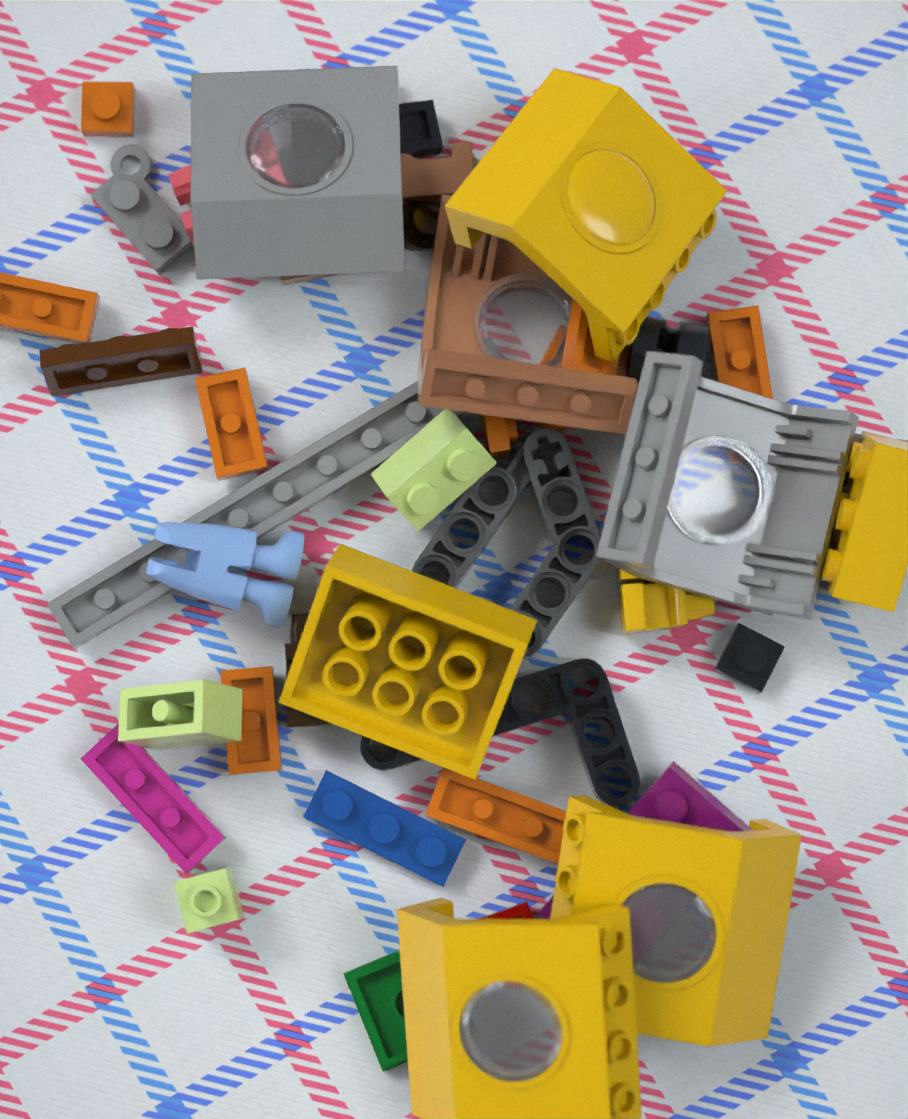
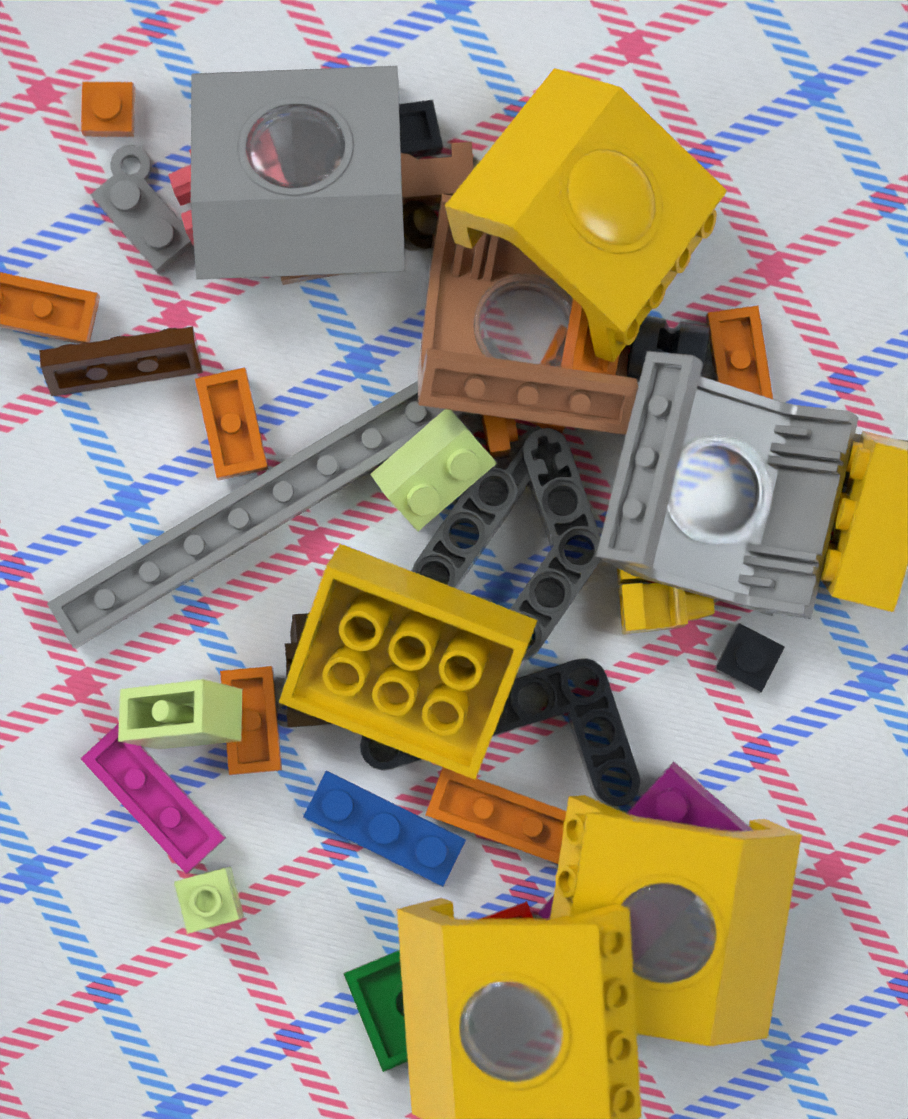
light blue piece [146,522,304,628] -> none

